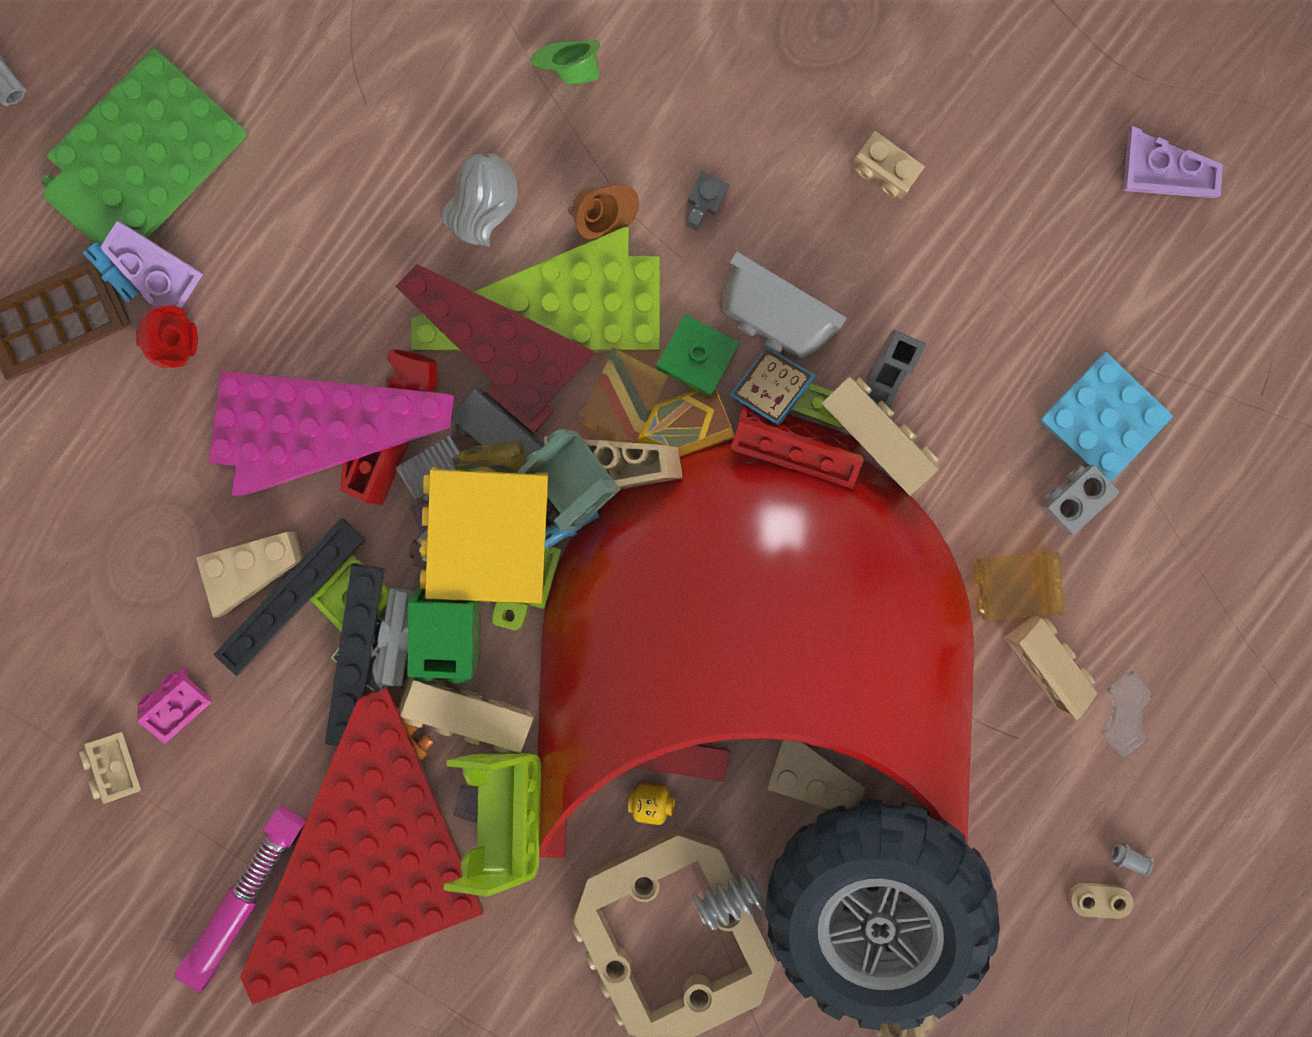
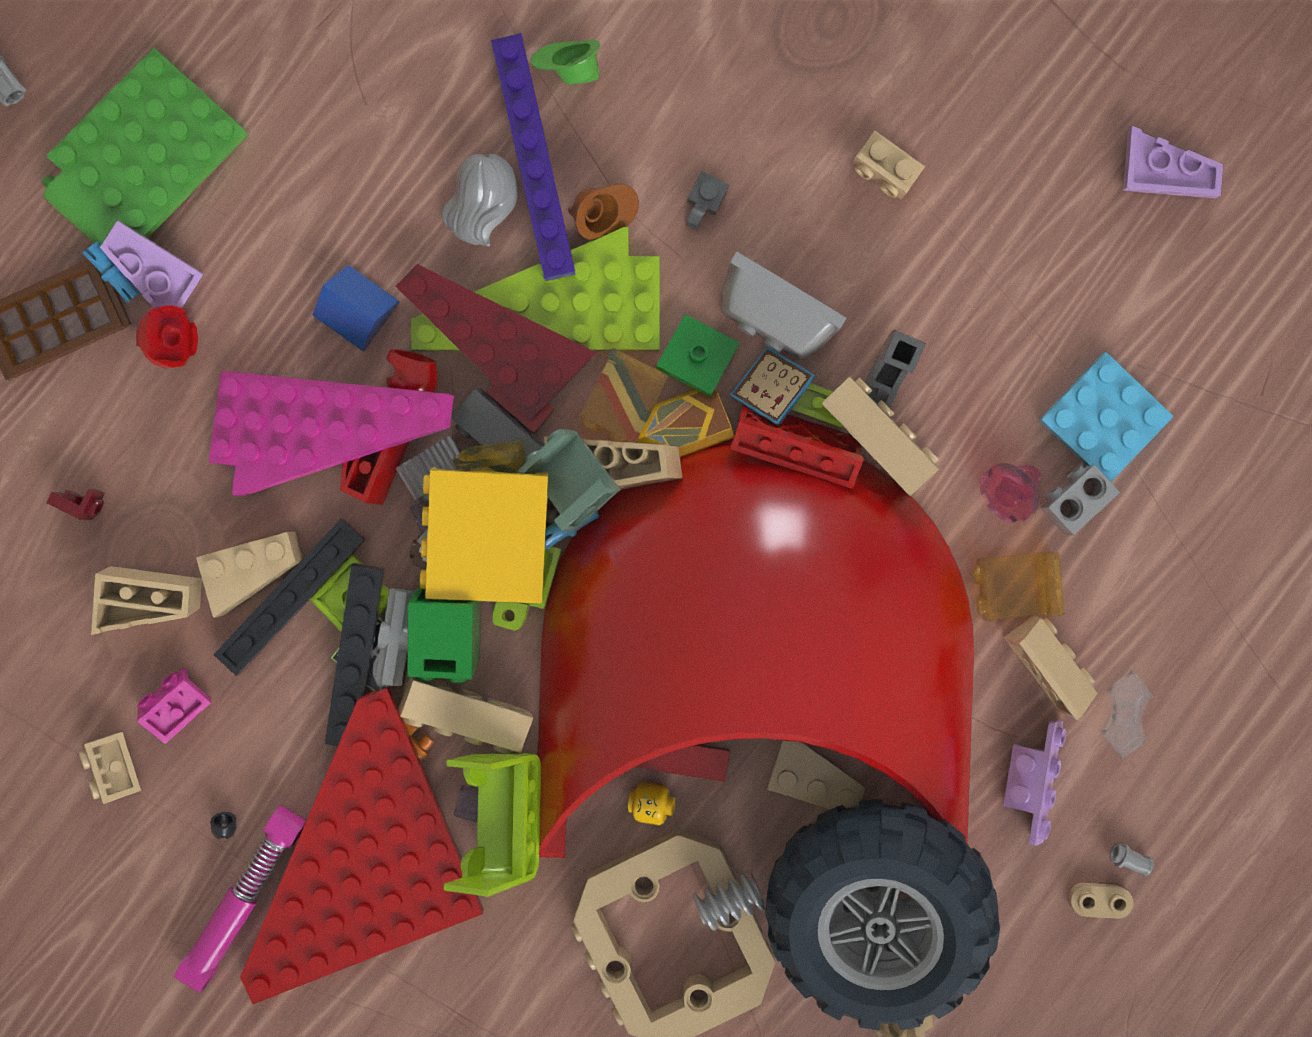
none -> dark red bracket [46,489,105,520]
none -> tan wedge [91,566,202,635]
none -> black hinge [210,812,237,839]
none -> blue slope [313,265,399,352]
none -> dark purple plate [491,33,576,281]
none -> clear pink tile [980,463,1042,523]
none -> lavender bracket [1003,720,1066,846]

